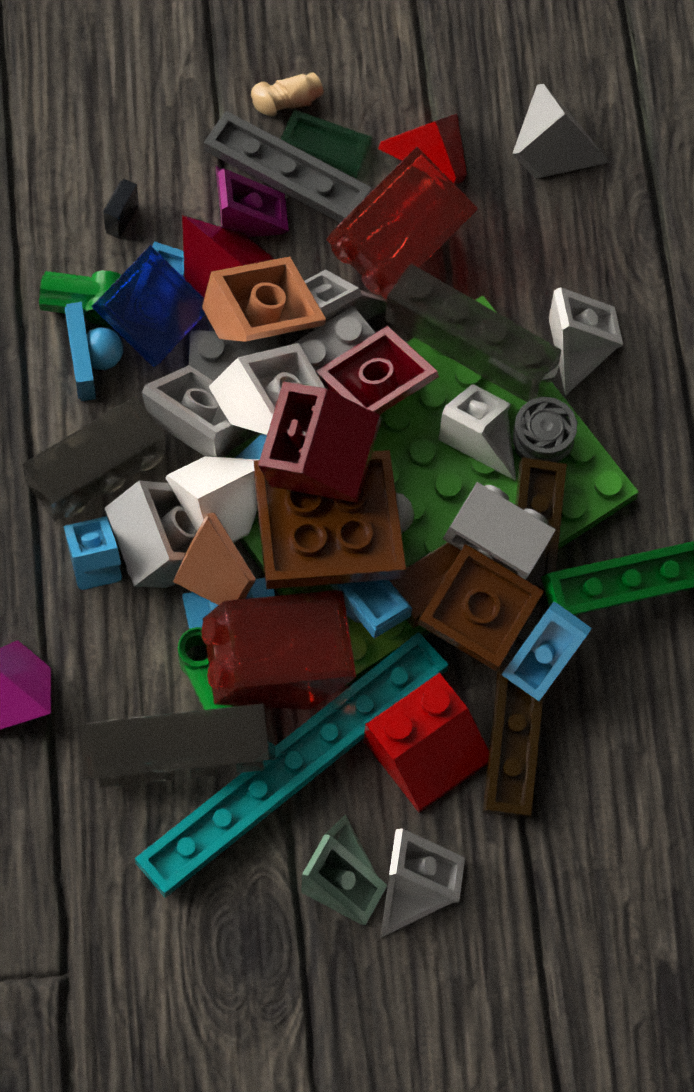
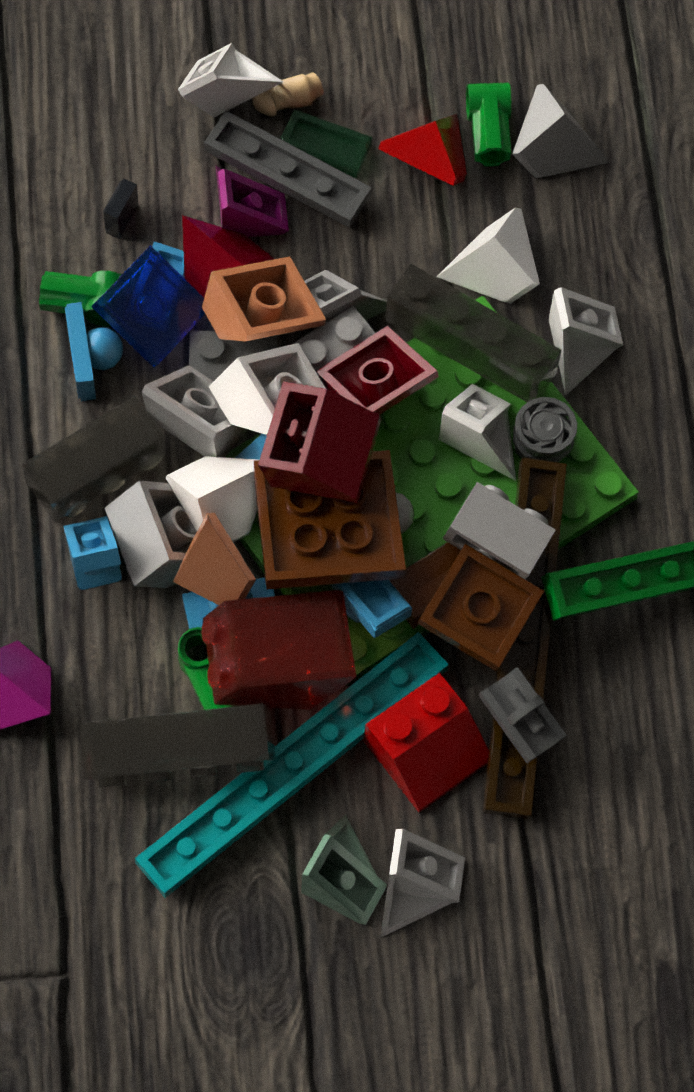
clear red slope [326,147,478,300] -> none
dark azure slope [502,601,592,701] -> none
none -> white slope [178,43,283,118]
none -> white slope [436,207,540,304]
none -> green piece [466,82,511,166]
none -> dark grey hips [478,667,567,764]

